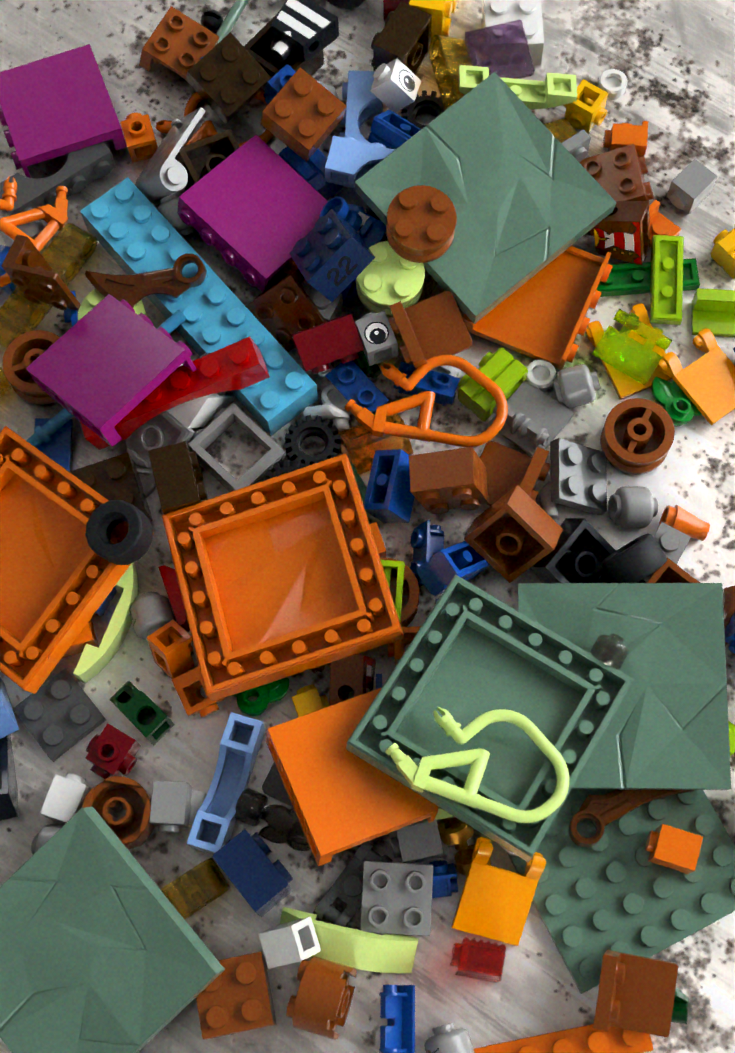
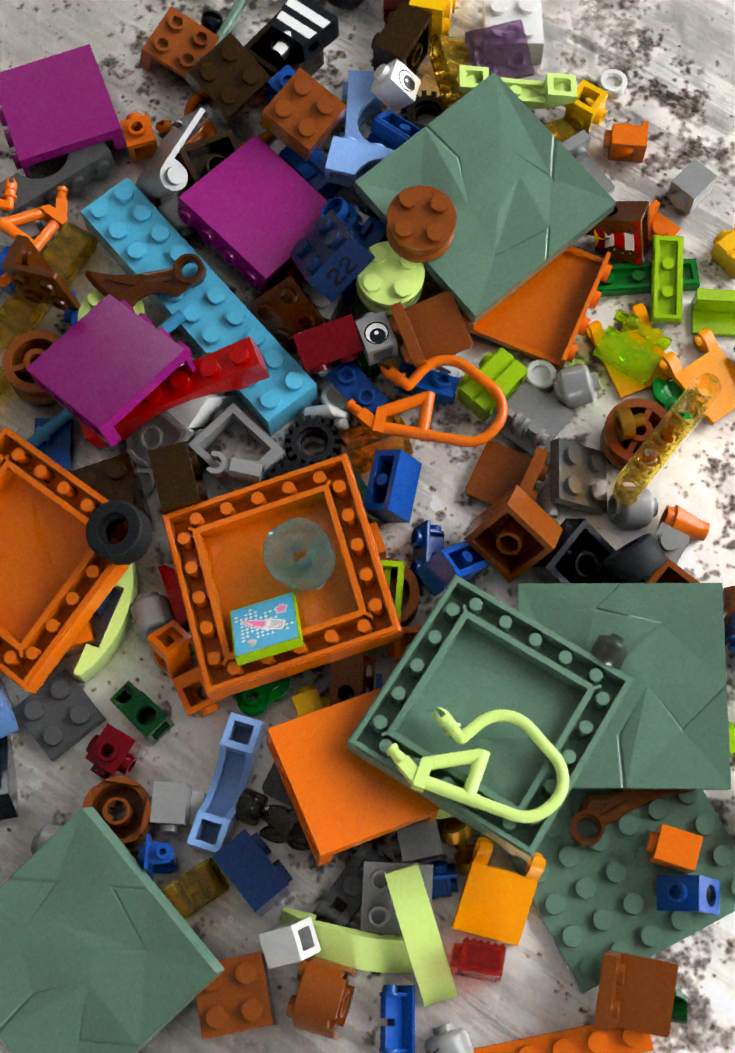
white brick [40,772,91,824] -> none
dark orange brick [409,447,489,514] -> none
dark orange bracket [579,144,654,206] -> none
none -> blue hinge [138,834,178,881]
none -> light grey bar [206,451,265,484]
none -> tile [230,592,304,666]
none -> clear light blue brick [263,518,336,592]
none -> yellowish green slope [384,862,458,1006]
none -> clear yellow beam [613,373,722,505]
none -> pearl gold tile [613,407,645,441]
none -> blue bracket [657,875,720,915]

